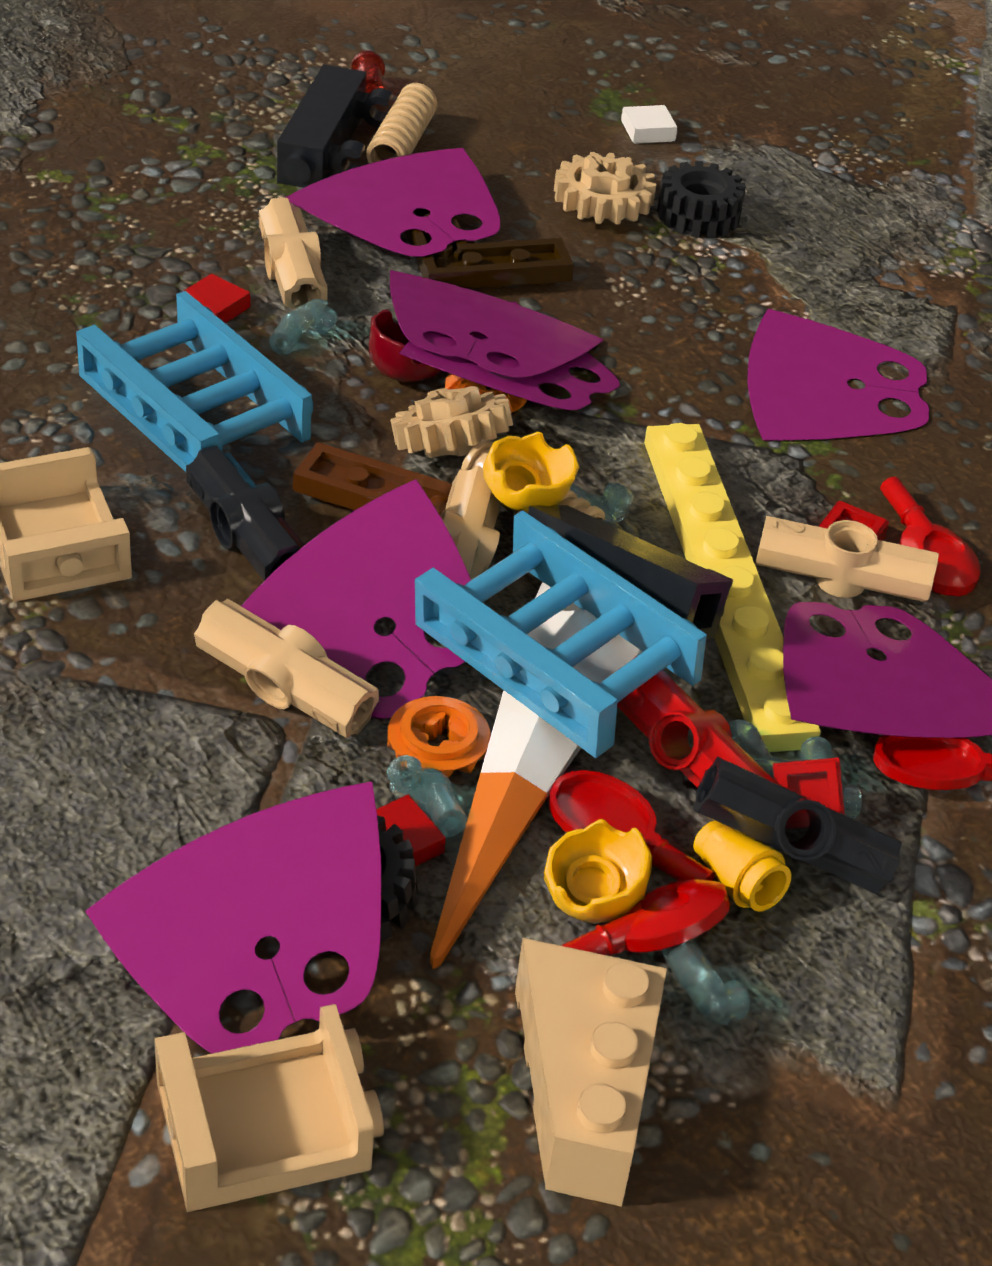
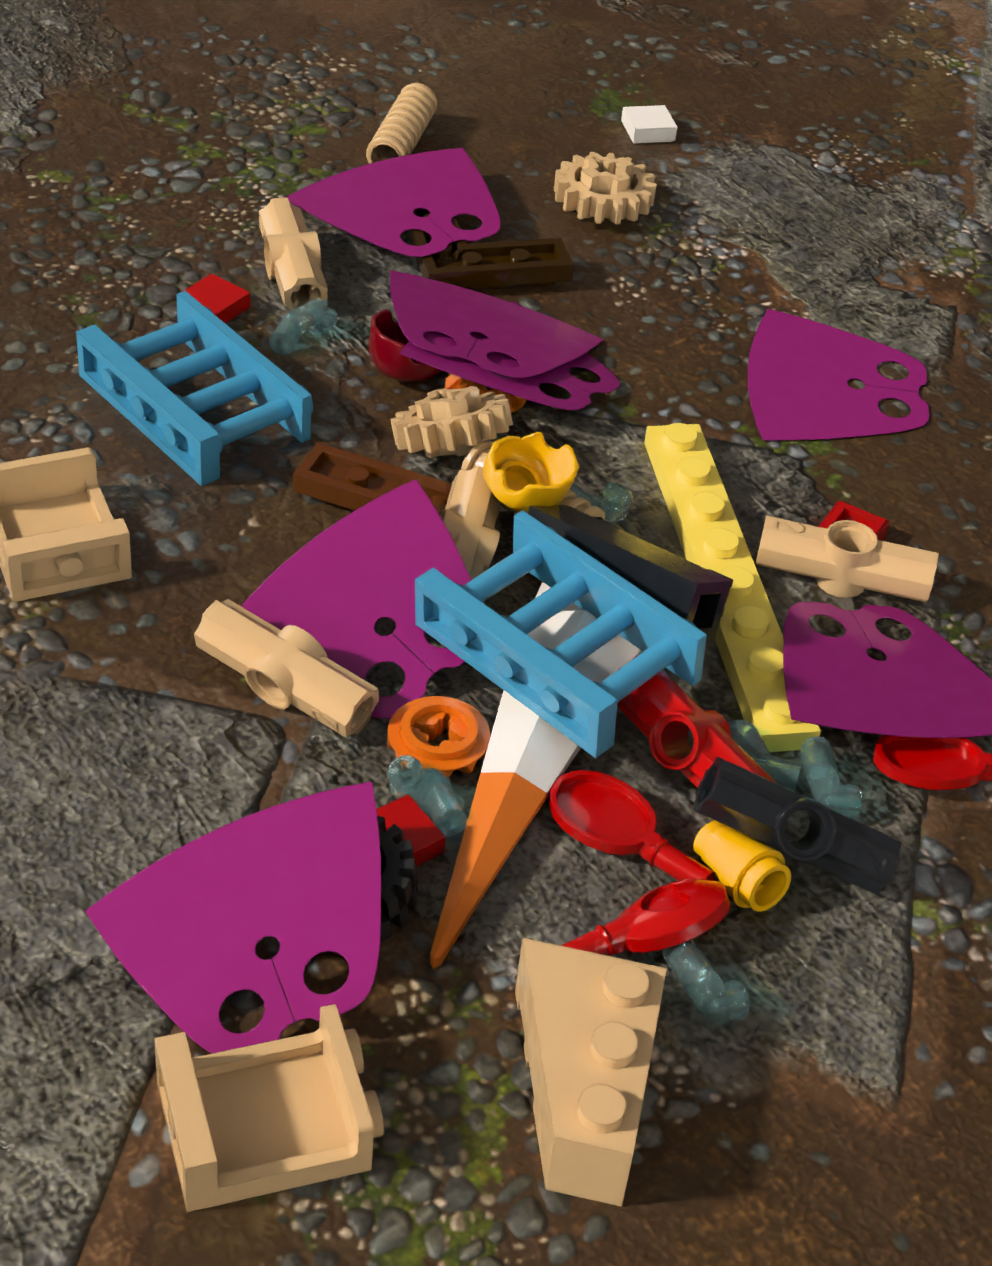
black piece [186,445,305,581] -> none
black brick [277,64,392,188] -> none
clear red pin [351,50,385,93] -> none
yellow hair [544,819,652,924] -> none
black tyre [657,161,746,238] -> none
red tile [773,757,846,830] -> none
red piece [880,477,981,597] -> none

